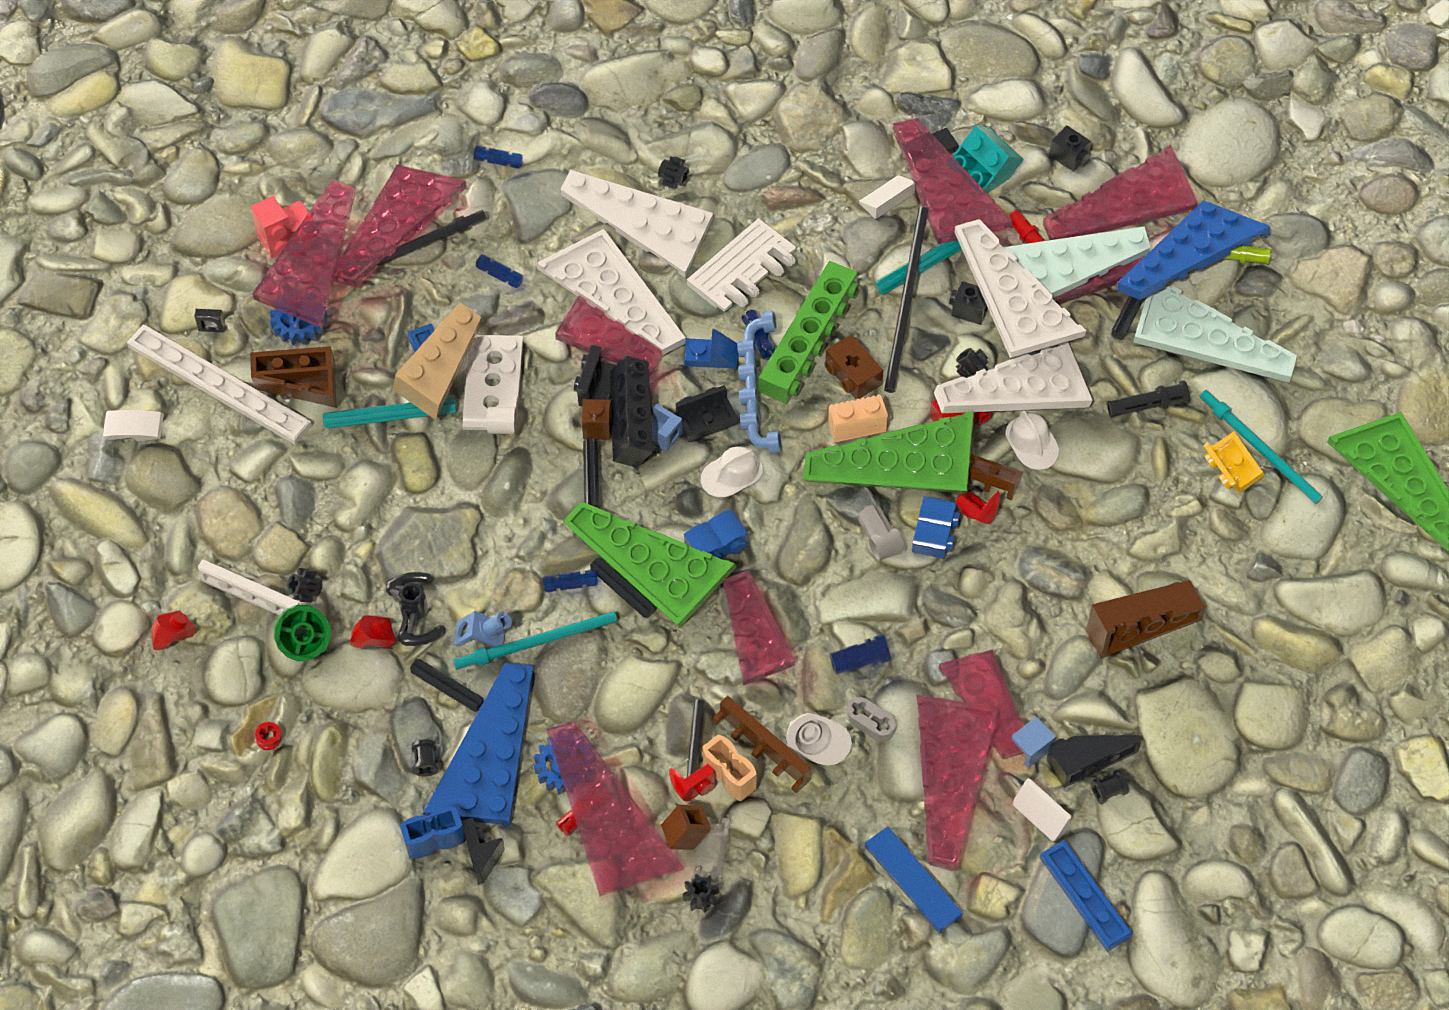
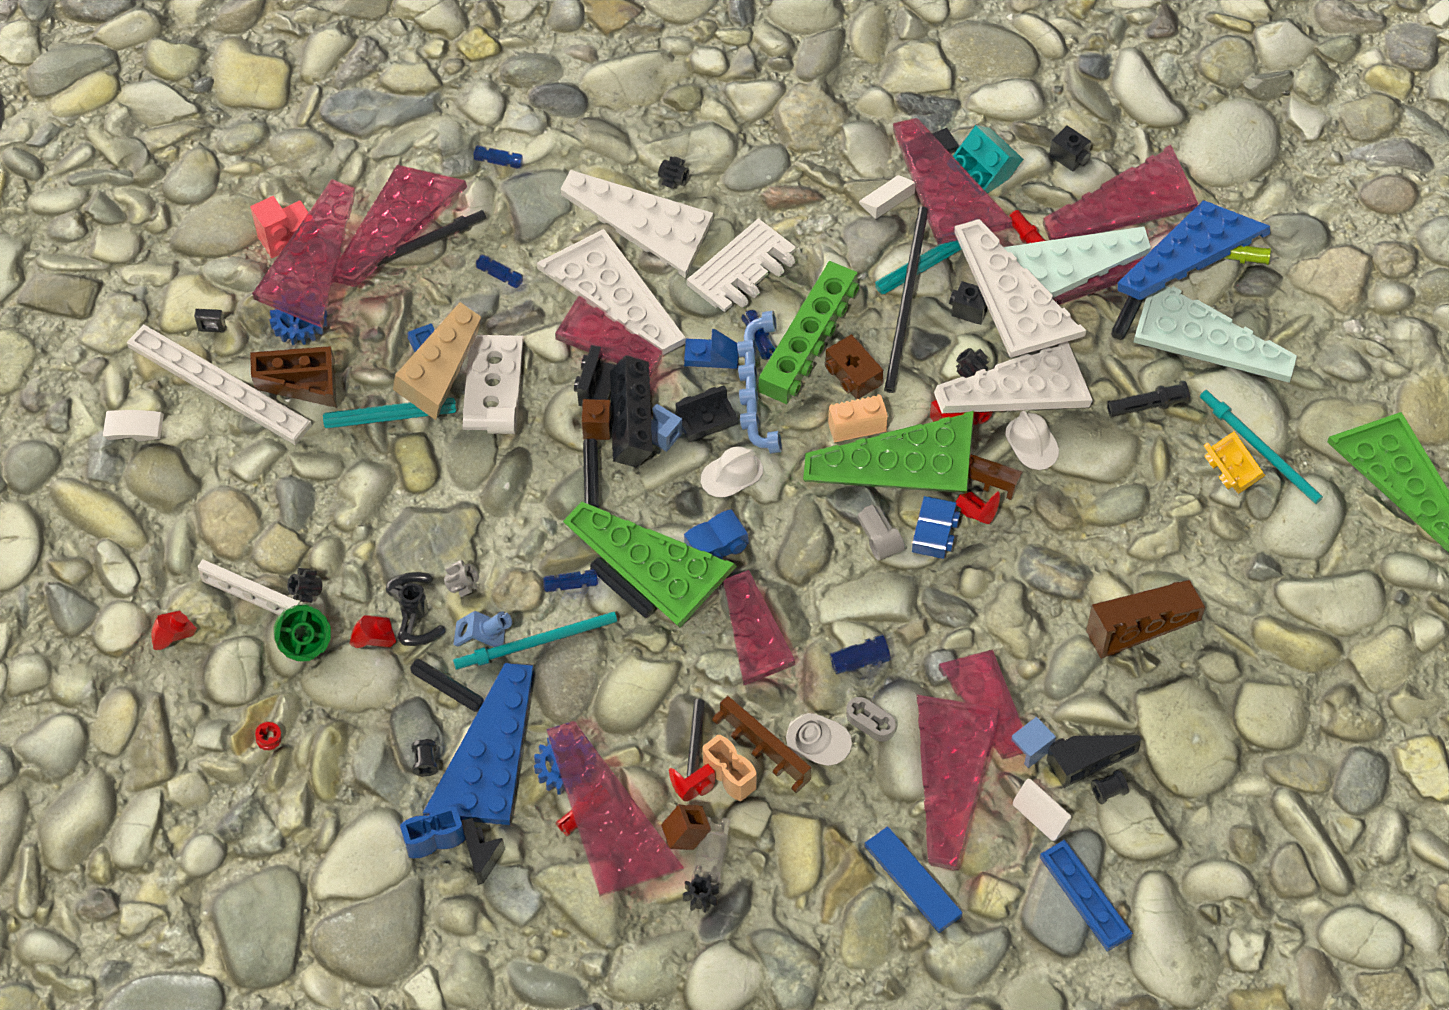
none -> light grey gear [444,560,479,597]

